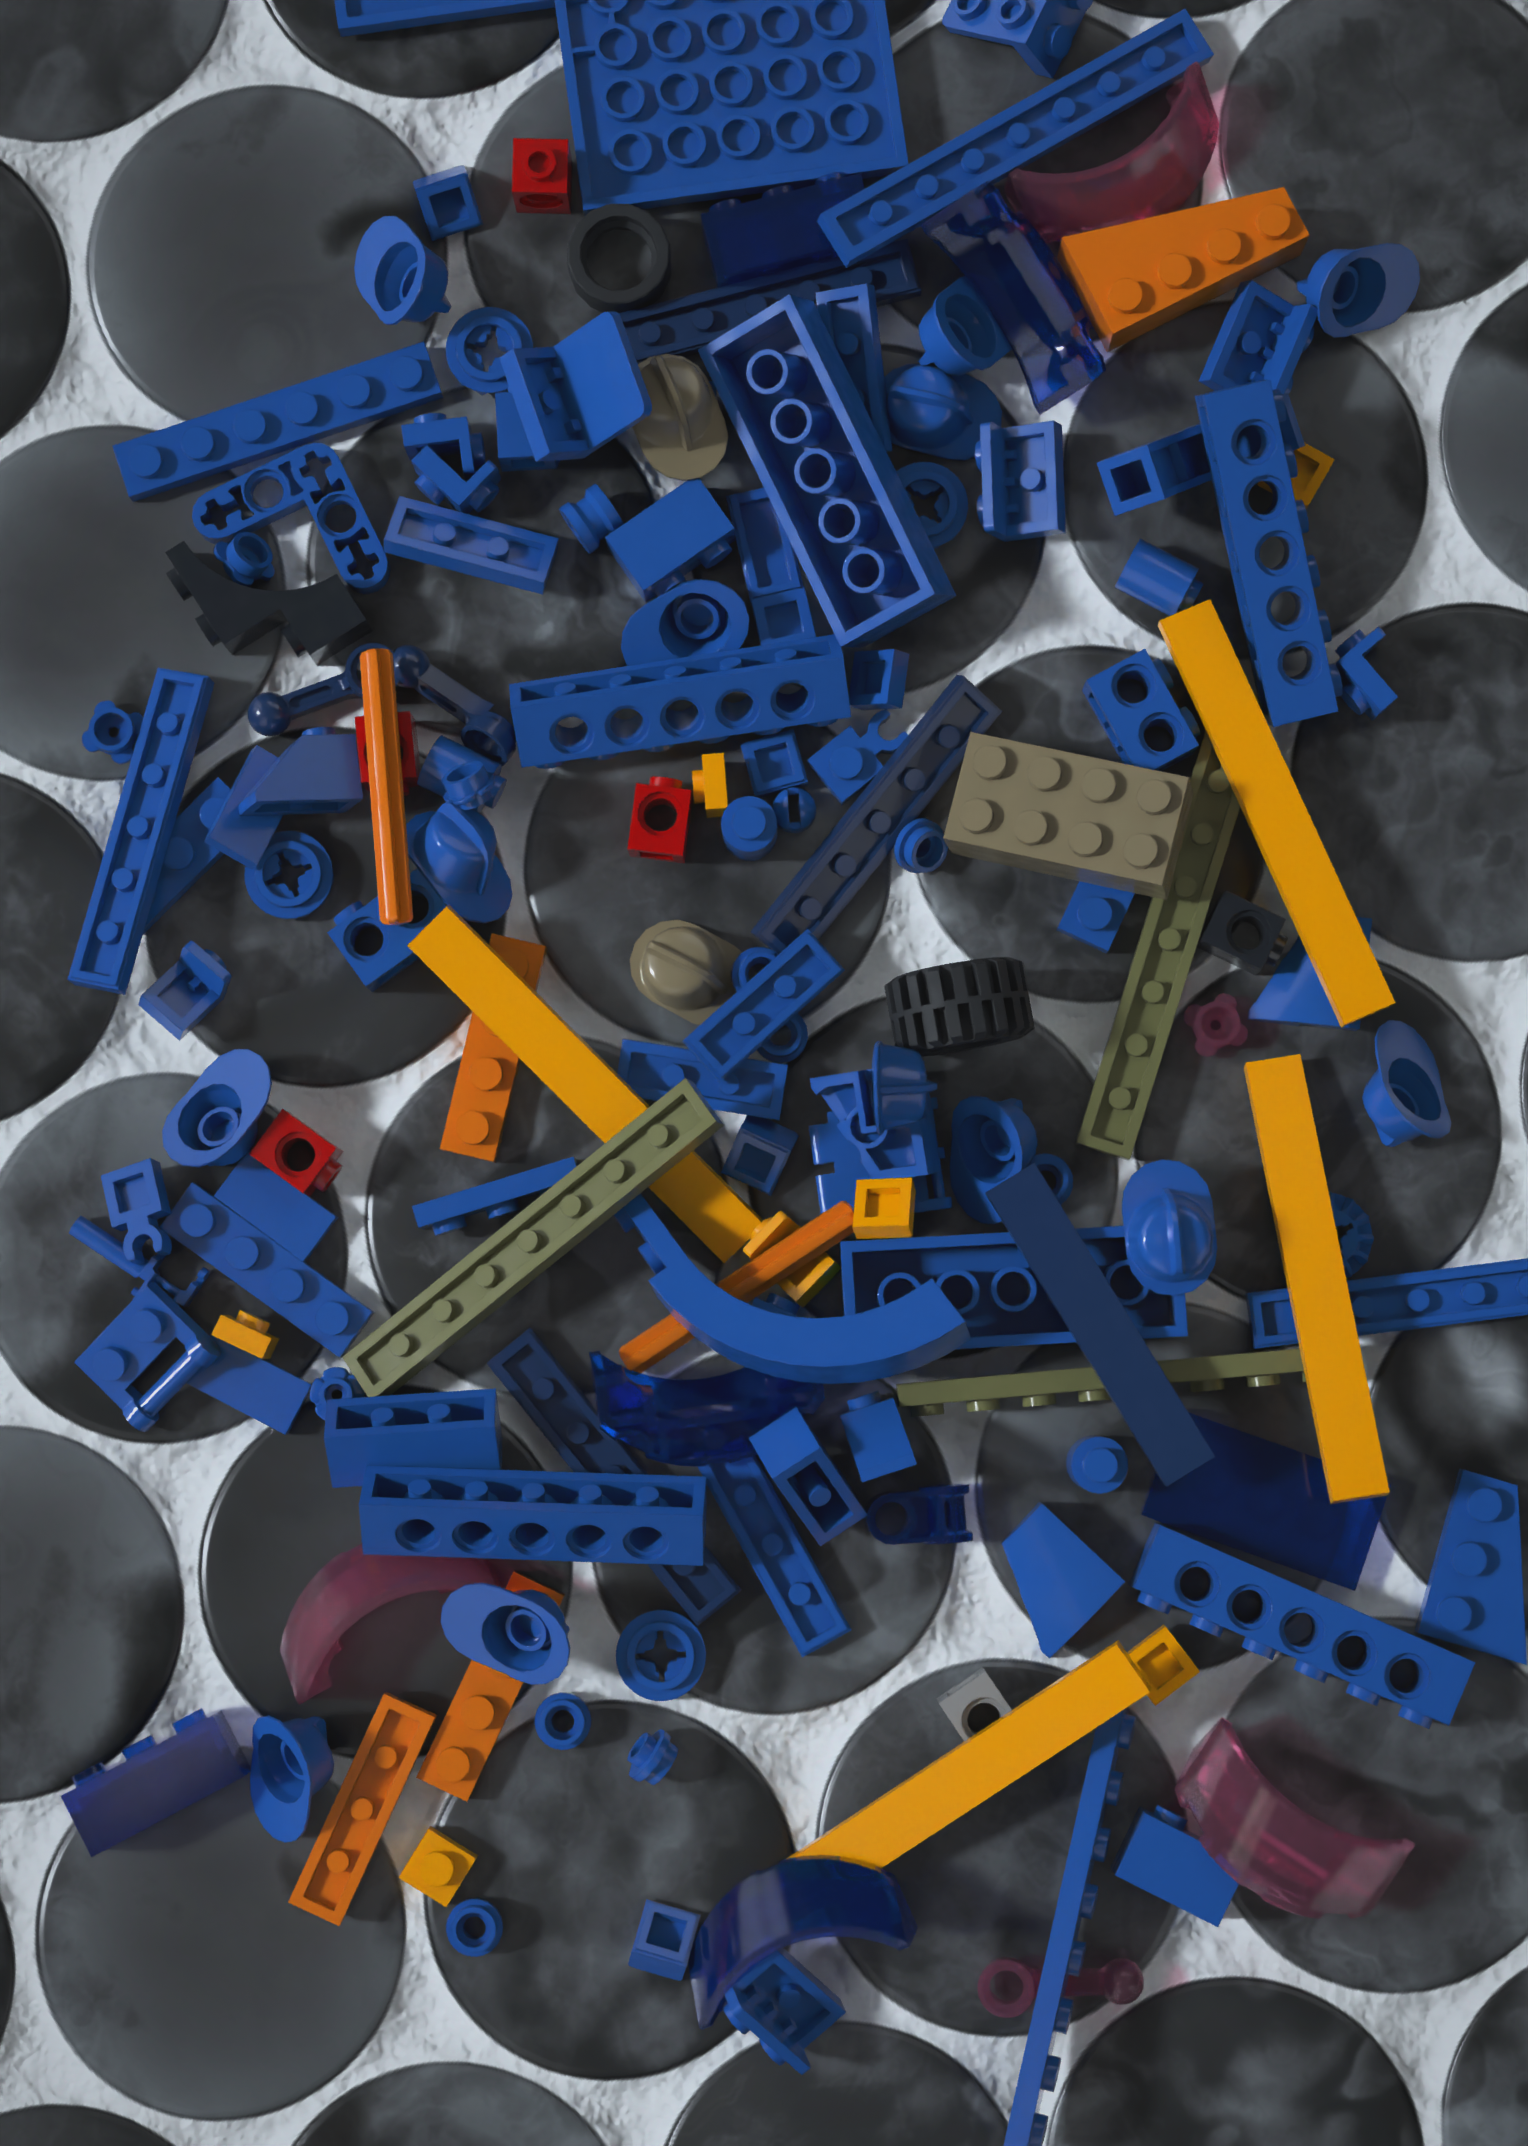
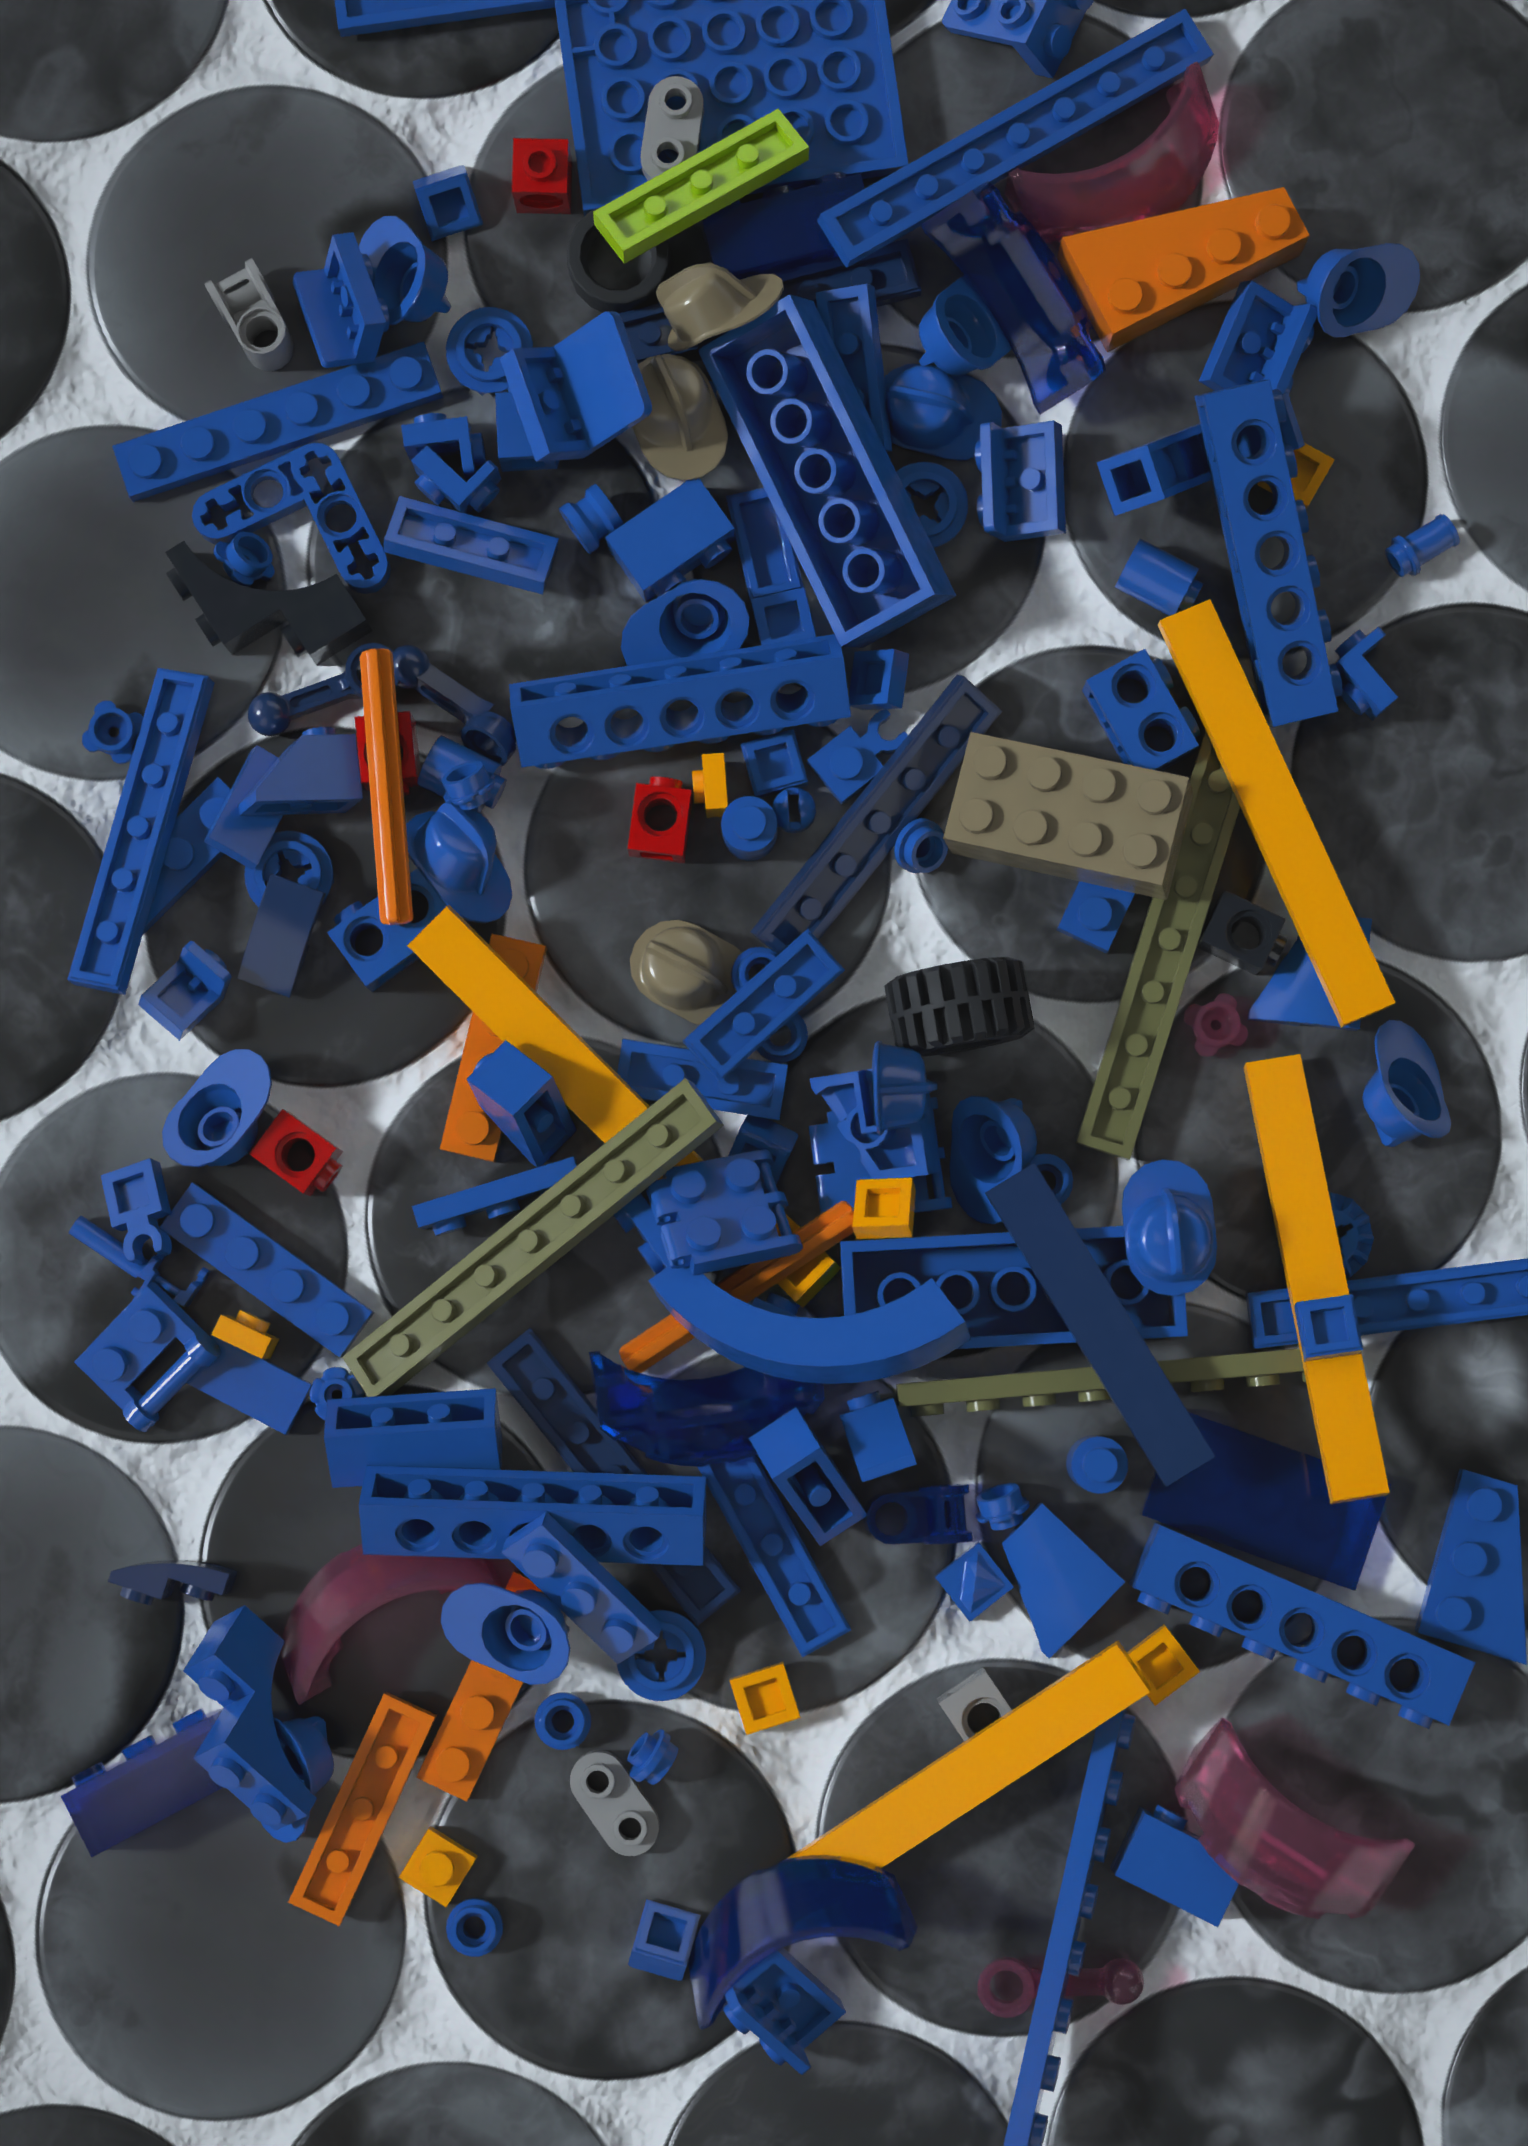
blue tile [214,1152,339,1262] -> none
none -> dark blue slope [108,1560,238,1605]
none -> blue arch [183,1605,317,1831]
none -> light grey piece [204,258,294,371]
none -> dark blue slope [237,874,326,998]
none -> blue bracket [292,232,389,368]
none -> blue slope [467,1040,577,1168]
none -> blue plate [502,1511,662,1665]
none -> light grey plate [570,1750,660,1856]
none -> lime plate [593,108,809,264]
none -> light grey plate [641,76,704,181]
none -> blue plate [646,1149,803,1276]
none -> dark tan piece [656,262,784,351]
none -> light orange plate [729,1662,801,1735]
none -> blue tile [934,1542,1014,1622]
none -> blue plate [976,1483,1030,1531]
none -> blue tile [1294,1294,1363,1362]
none -> blue pin [1385,514,1460,577]

